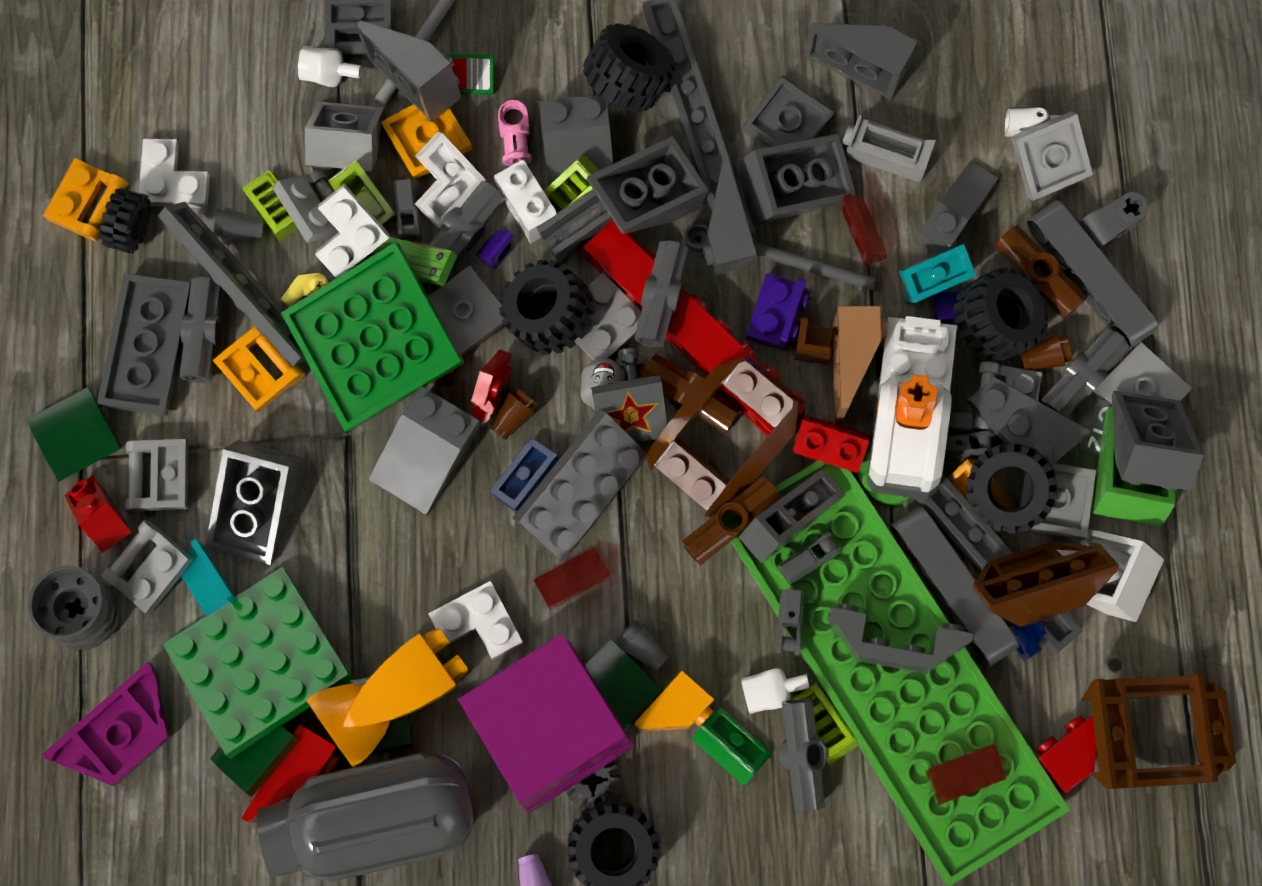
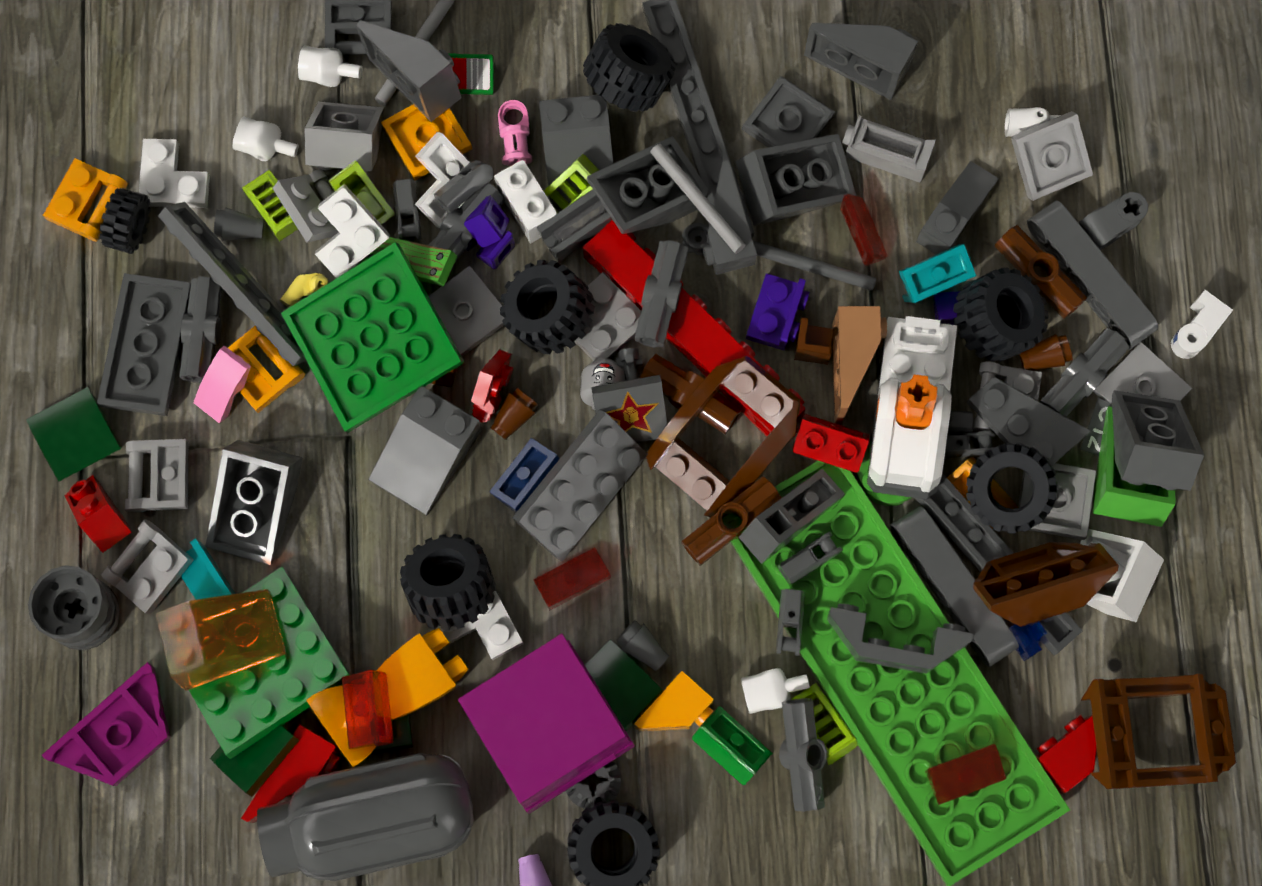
none -> clear orange slope [156,589,286,691]
none -> bright pink slope [194,346,251,423]
none -> white piece [233,116,299,161]
none -> clear red slope [342,670,393,749]
none -> black tyre [400,534,496,630]
none -> dark grey bar [434,160,494,213]
none -> dark purple slope [464,195,509,247]
none -> light grey bar [650,144,746,254]
none -> white leg [1171,290,1233,359]

